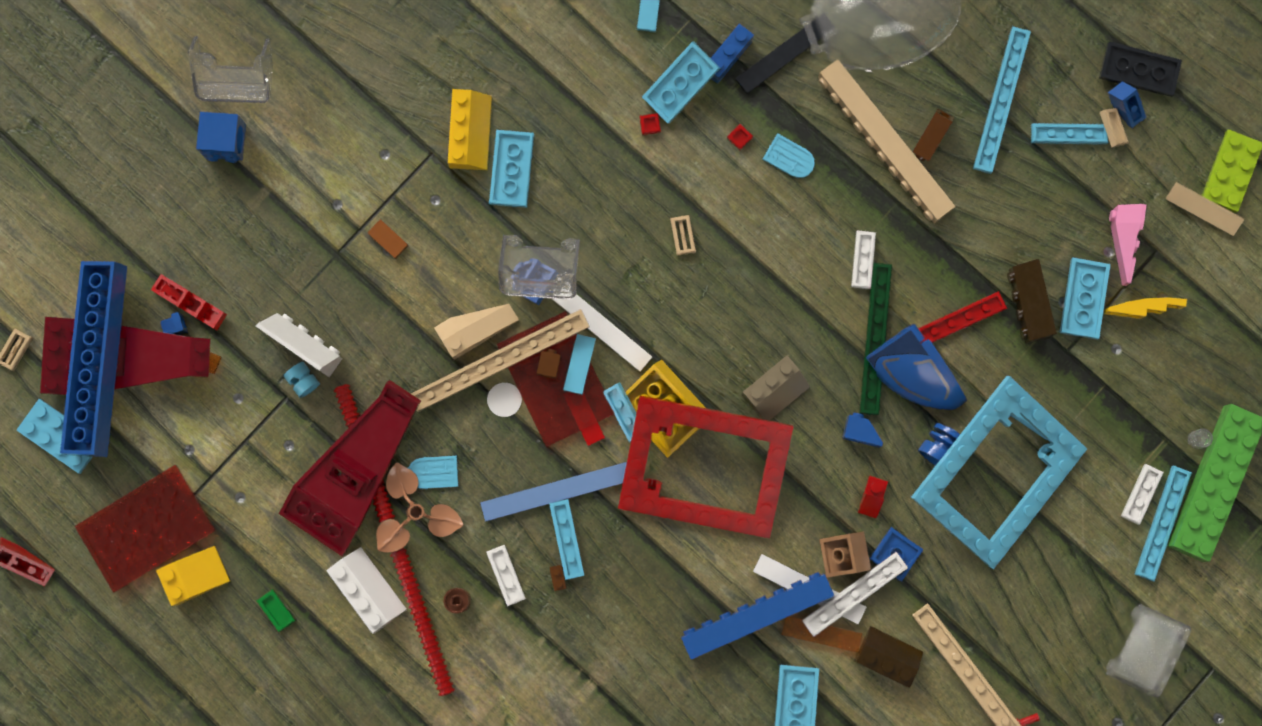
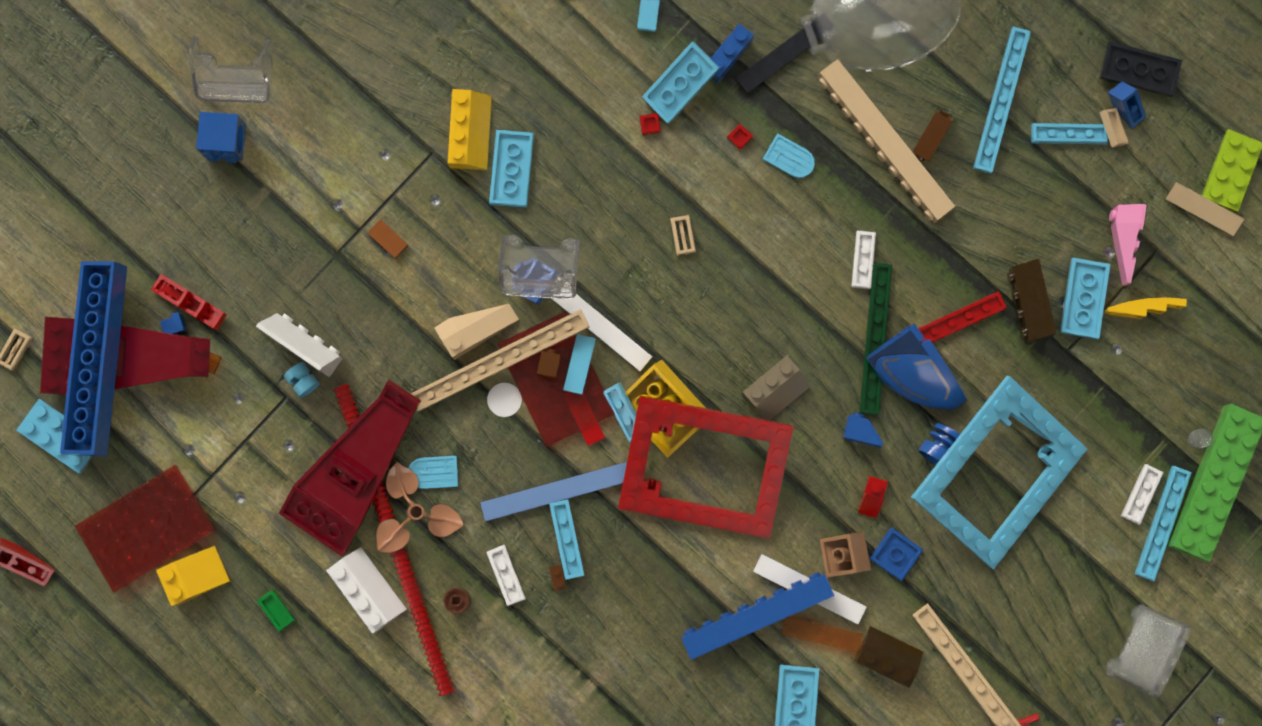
white tile [802,552,908,637] -> none

